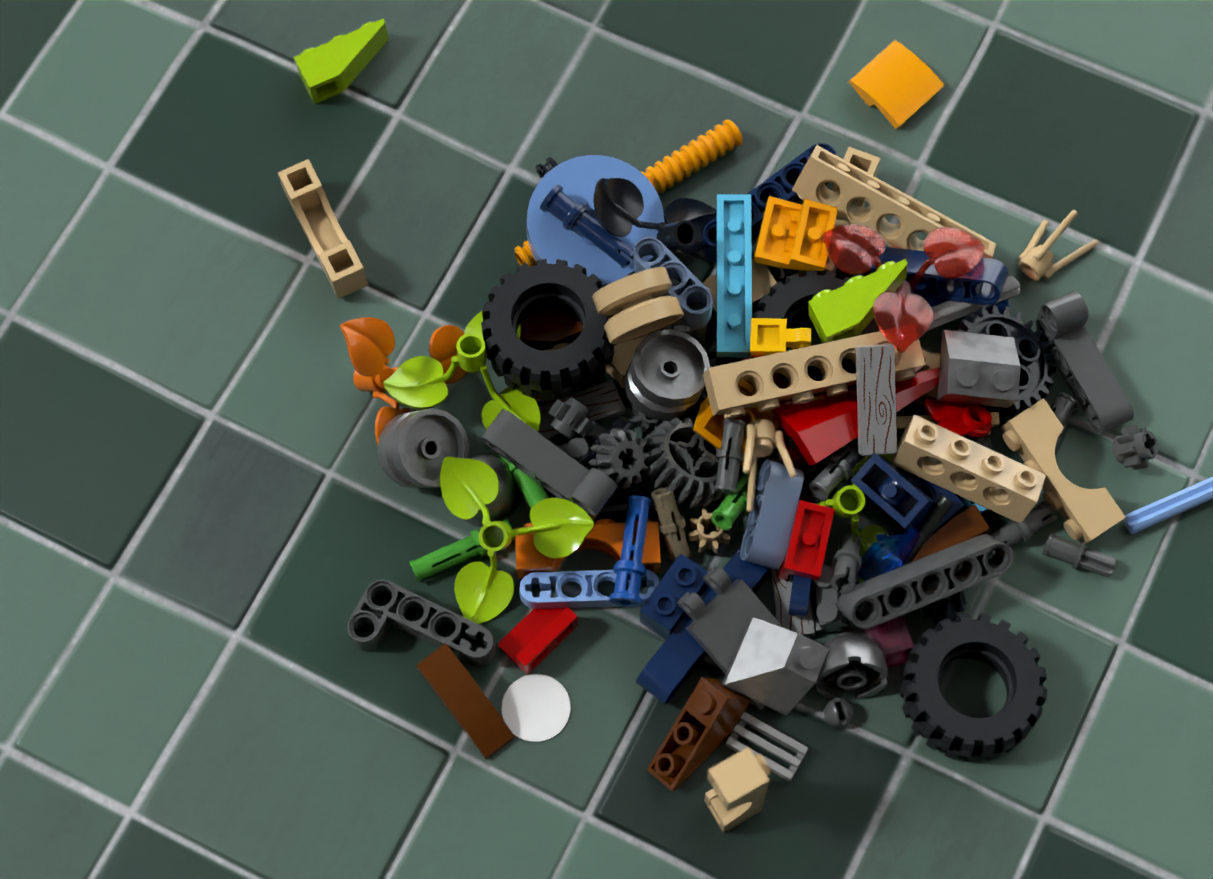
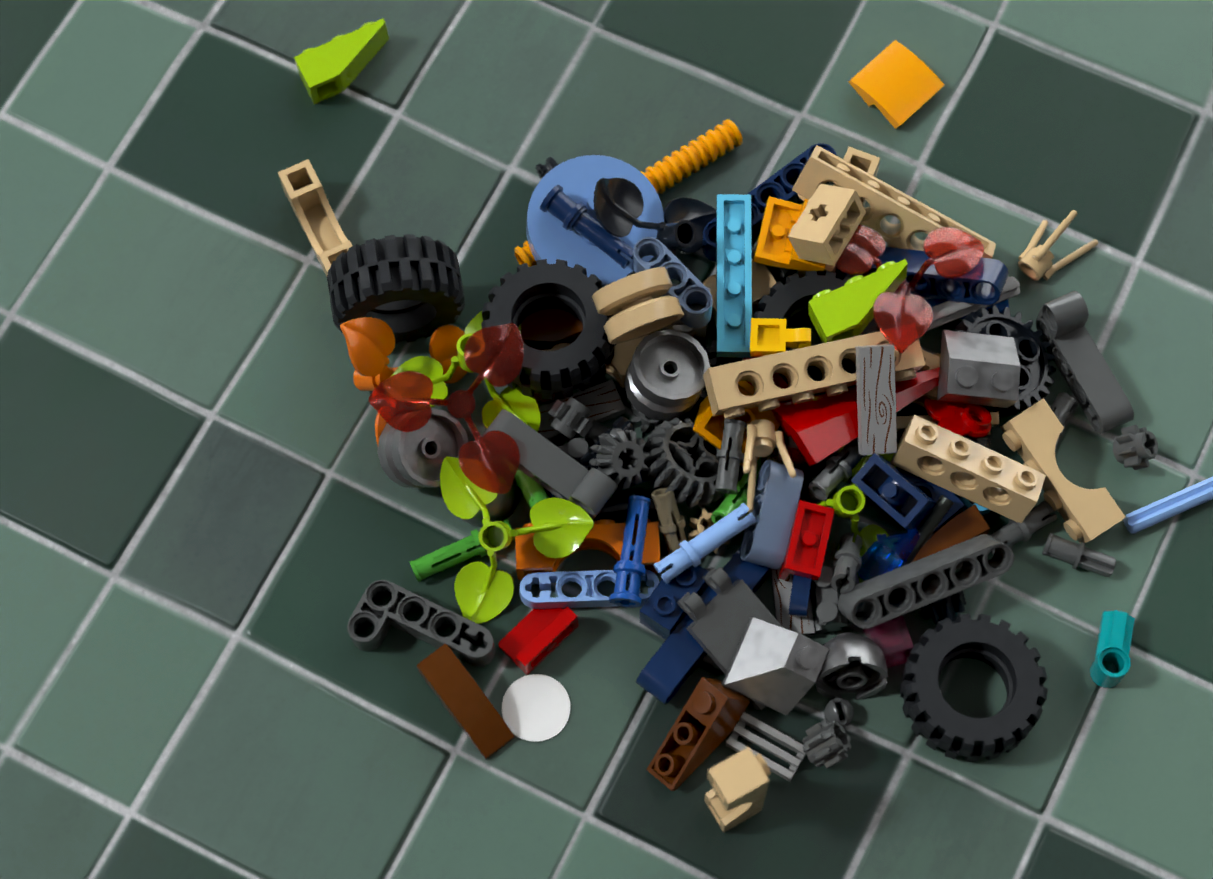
none -> black tyre [327,234,465,344]
none -> clear red plant [369,323,524,494]
none -> light blue pin [653,503,757,584]
none -> tan brick [788,184,866,266]
none -> dark grey gear [802,719,852,768]
none -> teal piece [1090,610,1135,688]

